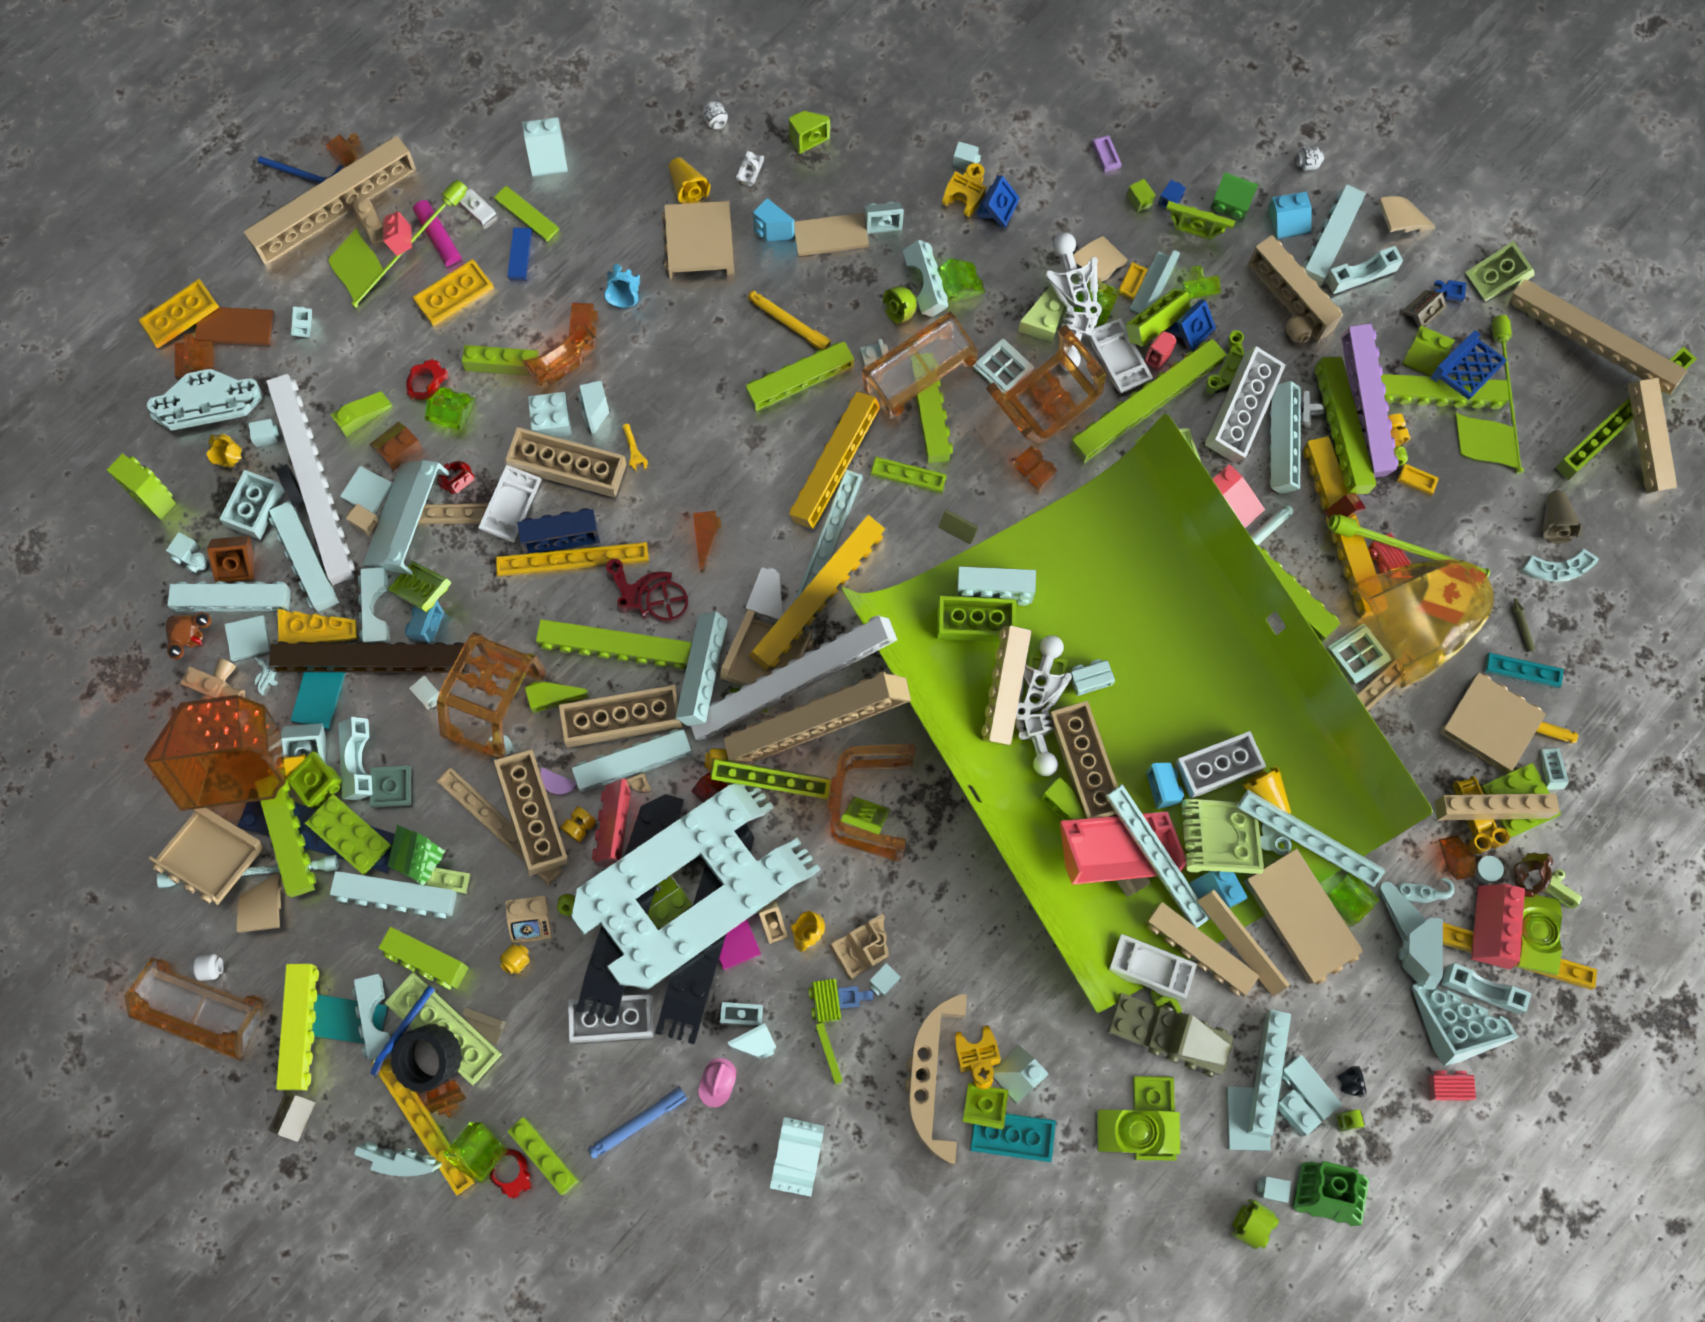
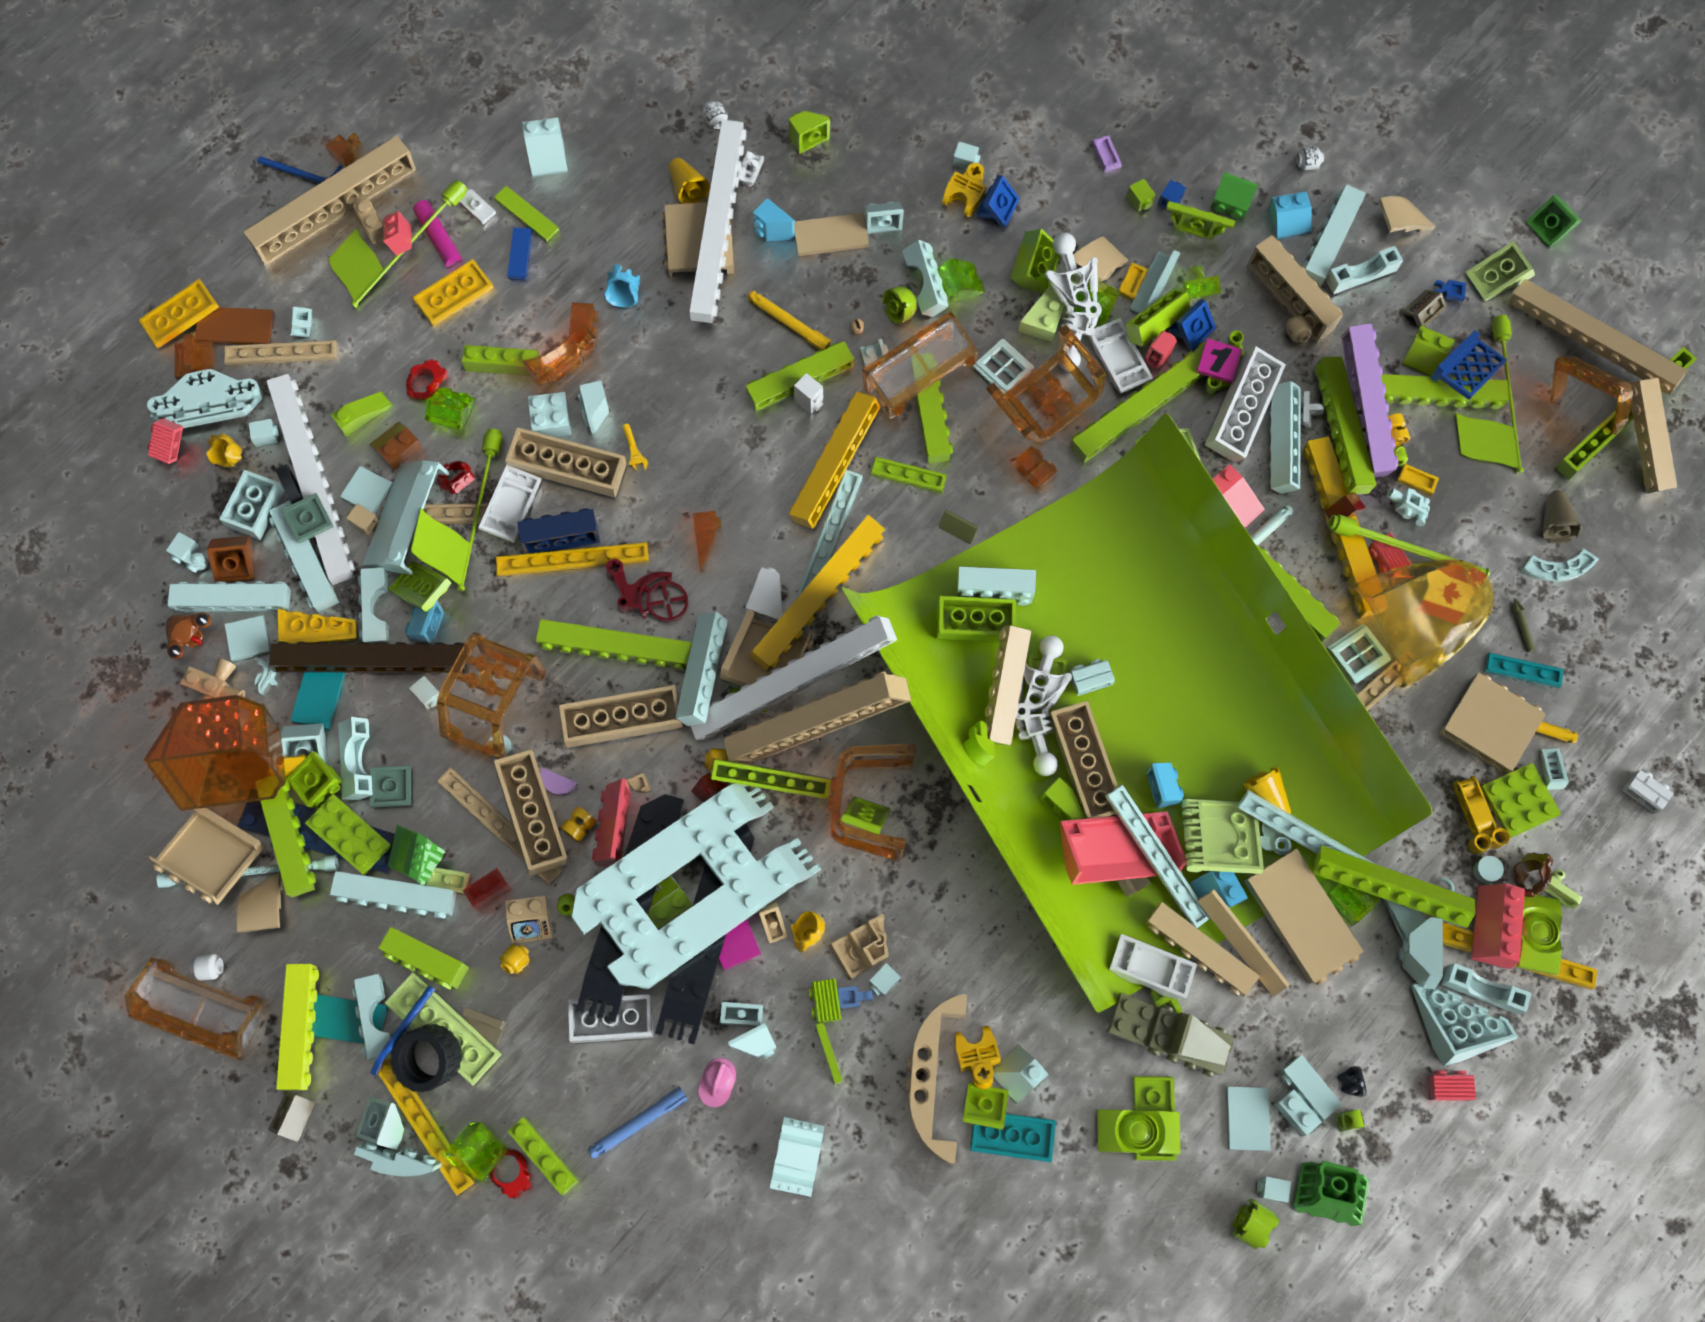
lime brick [106,453,176,520] -> none
clear orange hips [424,1080,466,1118] -> none
lime slope [525,681,589,714] -> none
light aqua brick [572,729,692,794] -> none
white brick [1175,731,1266,799] -> none
light aqua brick [1247,1009,1291,1138] -> none
tan brick [1434,794,1560,820] -> none
clear orange slope [1439,835,1476,880] -> none
none -> coral brick [147,418,183,464]
none -> tan tile [224,340,337,365]
none -> sand green plate [282,493,334,544]
none -> light aqua slope [355,1096,404,1150]
none -> lime flag [410,428,503,591]
none -> clear red brick [463,868,511,910]
none -> white brick [690,119,747,323]
none -> white brick [794,373,823,414]
none -> tan hinge [849,318,864,335]
none -> lime brick [963,720,995,767]
none -> lime slope [1010,229,1060,294]
none -> dark pink tile [1196,338,1242,384]
none -> lime brick [1313,845,1476,928]
none -> light aqua piece [1387,488,1430,526]
none -> bright green slope [1526,195,1582,247]
none -> clear orange windscreen [1550,356,1633,435]
none -> white brick [1622,769,1673,814]

